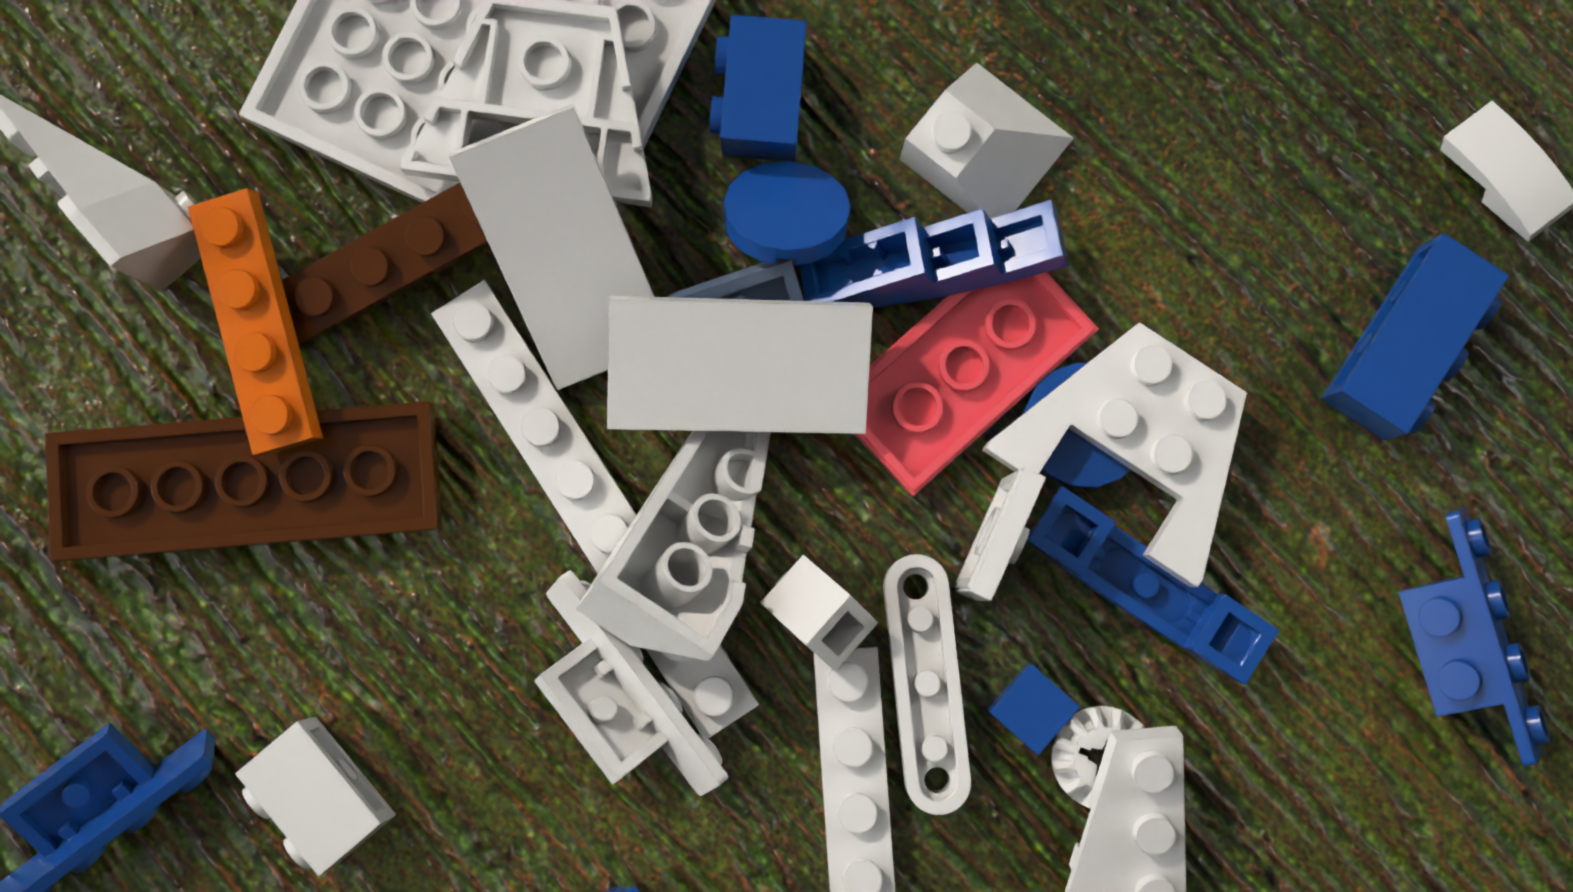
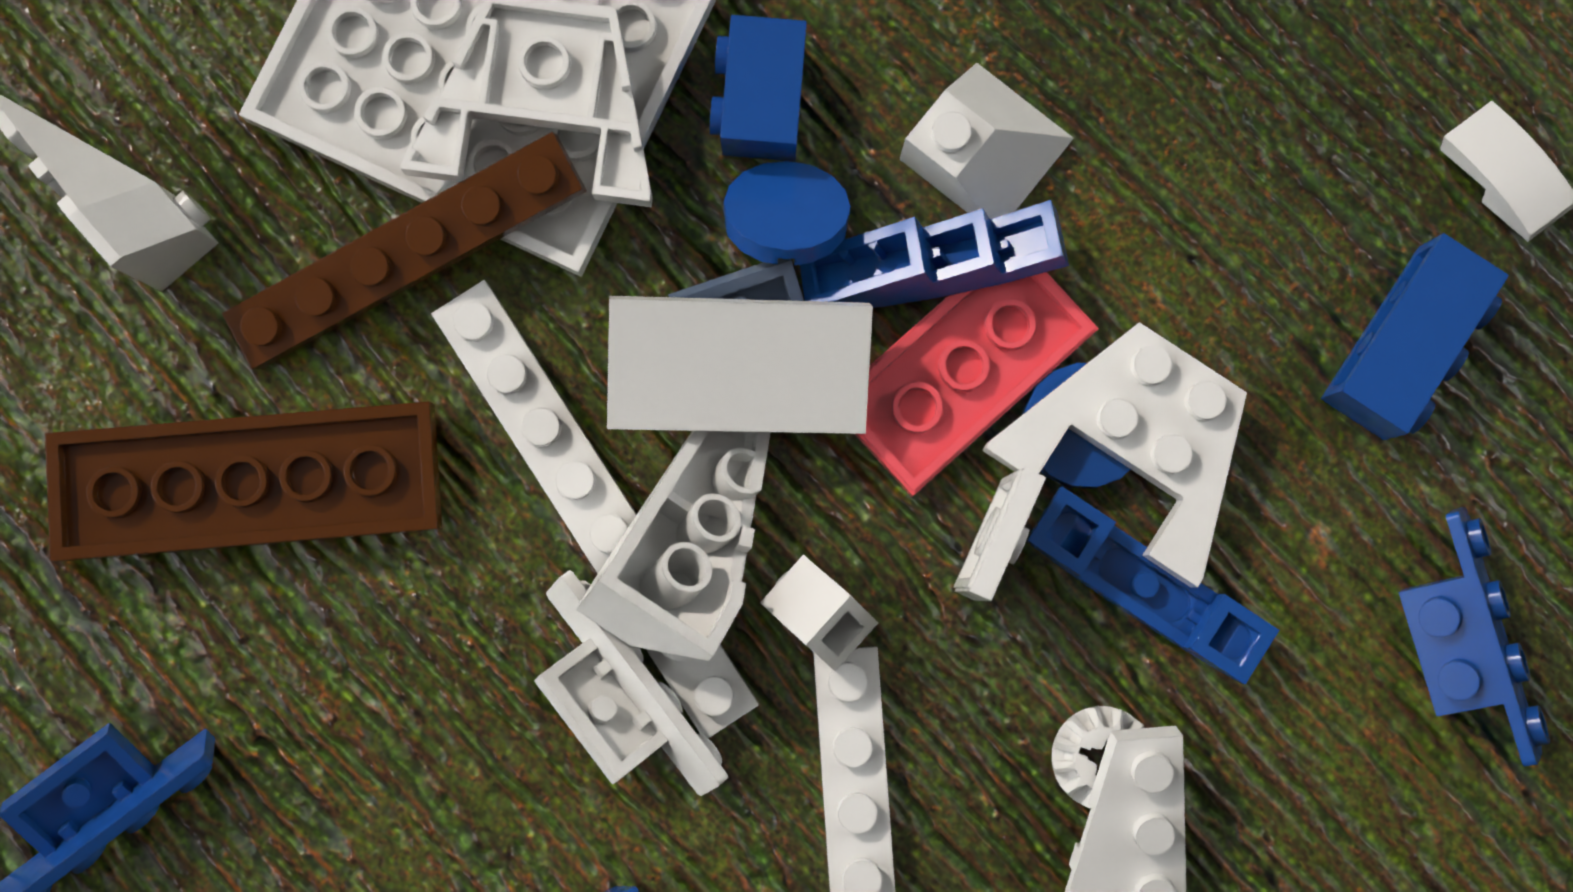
orange plate [188,188,323,456] -> none
white brick [235,717,396,877] -> none
white tile [449,103,655,390] -> none
white plate [883,554,971,815] -> none
blue tile [986,663,1080,755] -> none

